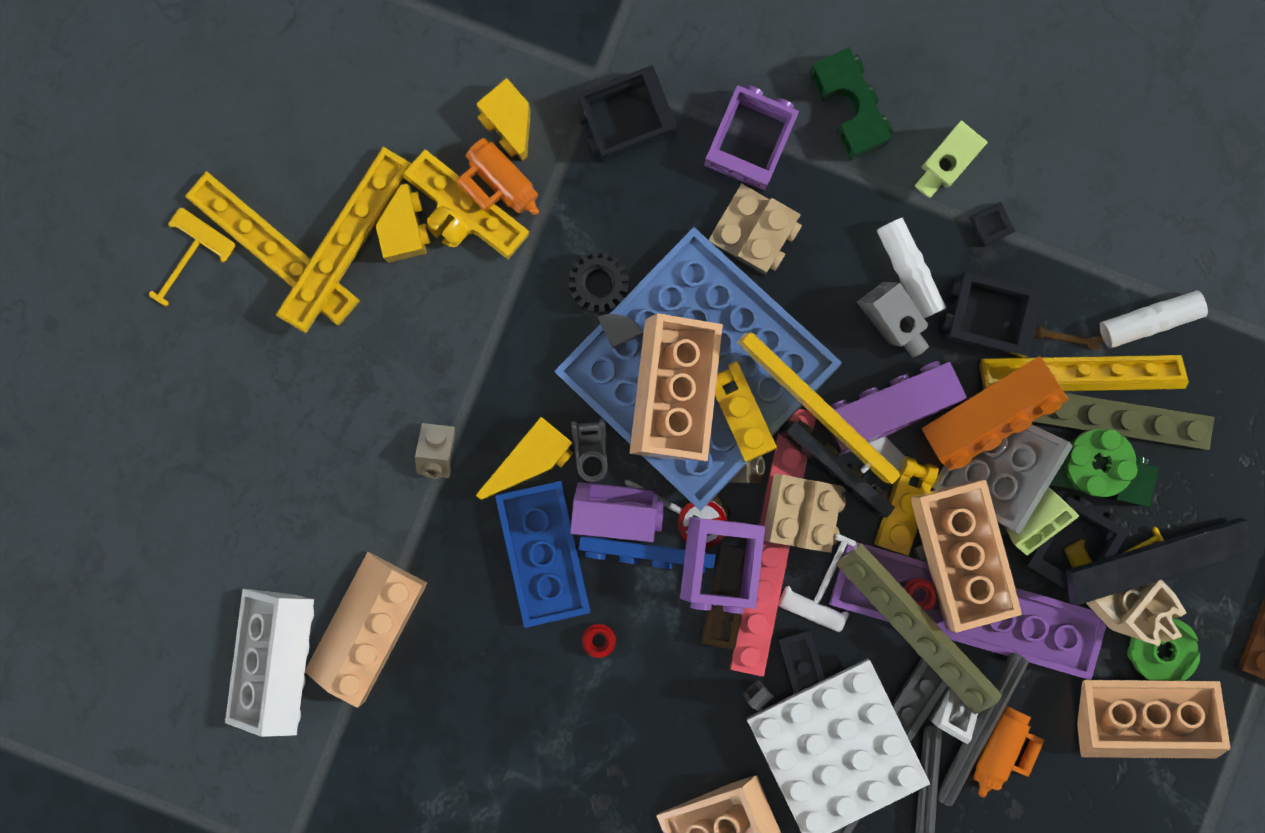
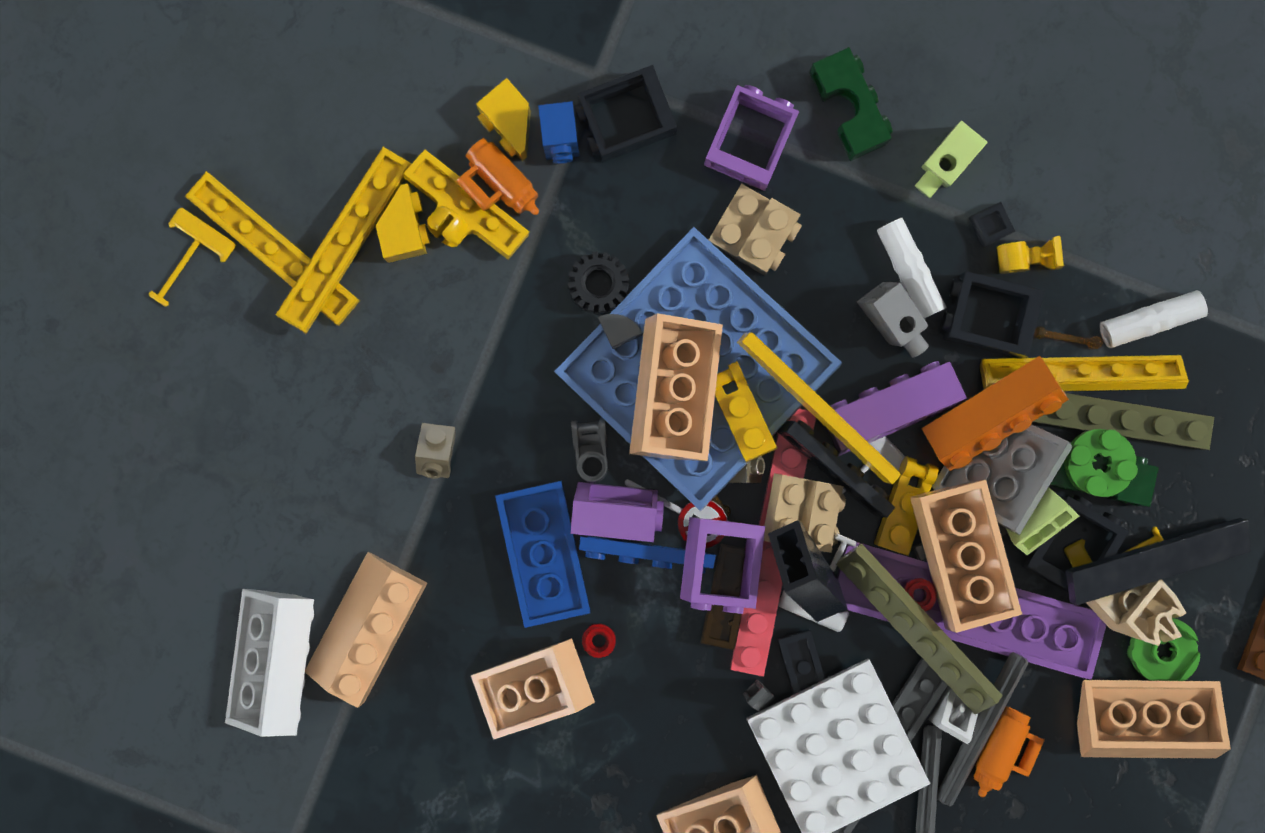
yellow slope [476,417,574,500] -> none
none -> light nougat slope [471,638,595,740]
none -> blue brick [538,101,579,164]
none -> black slope [768,520,848,622]
none -> yellow leg [997,236,1064,274]

